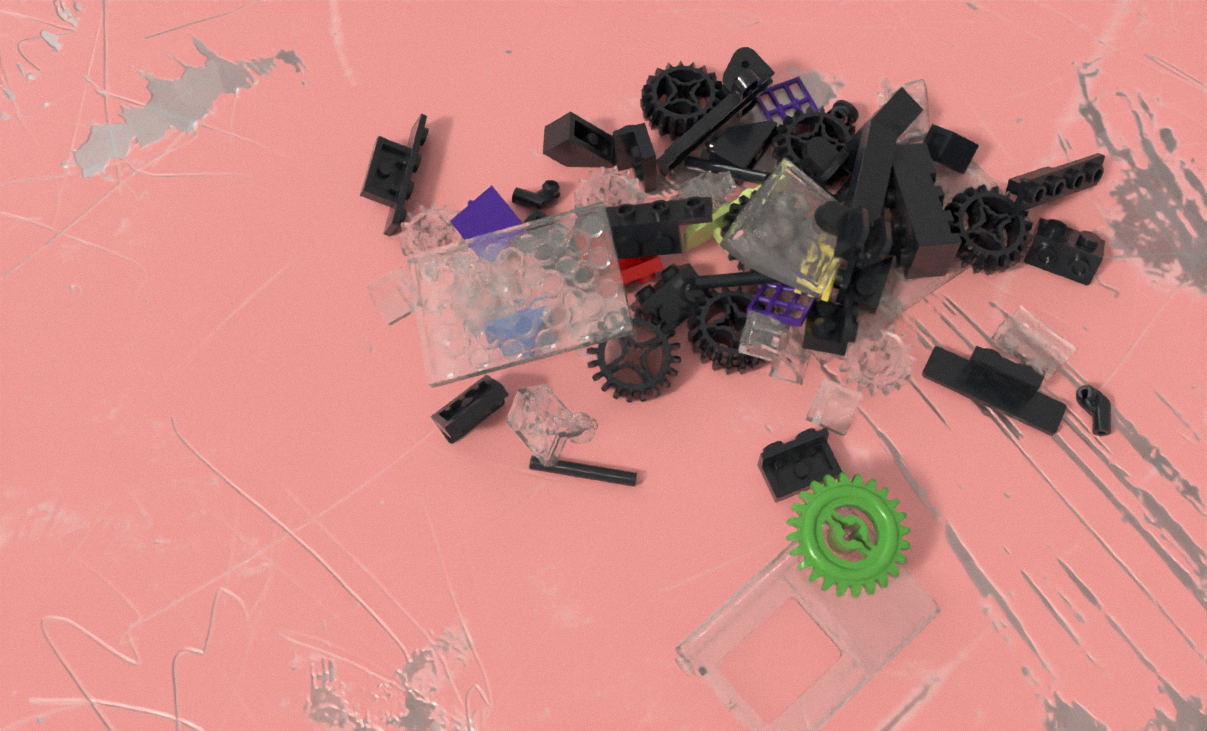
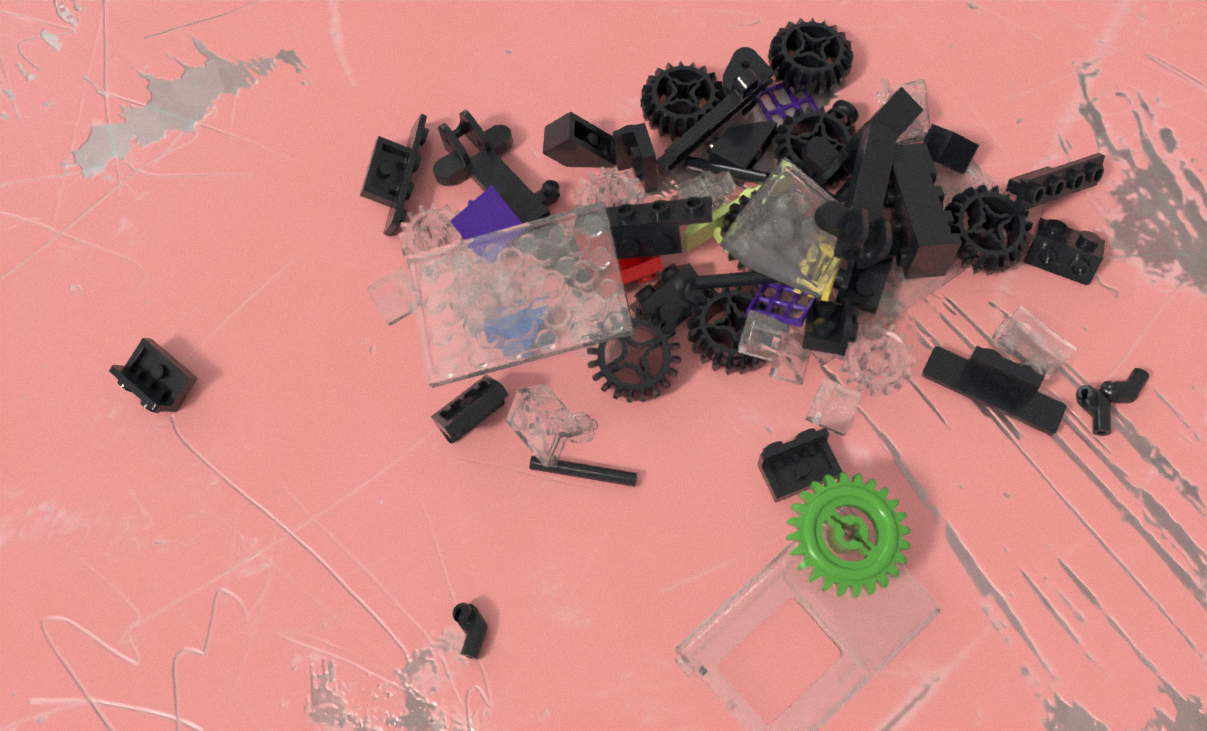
none -> black bracket [109,338,198,413]
none -> black piece [433,109,551,232]
none -> black arm [452,602,488,660]
none -> black gear [768,17,853,97]
none -> black arm [1099,368,1150,403]

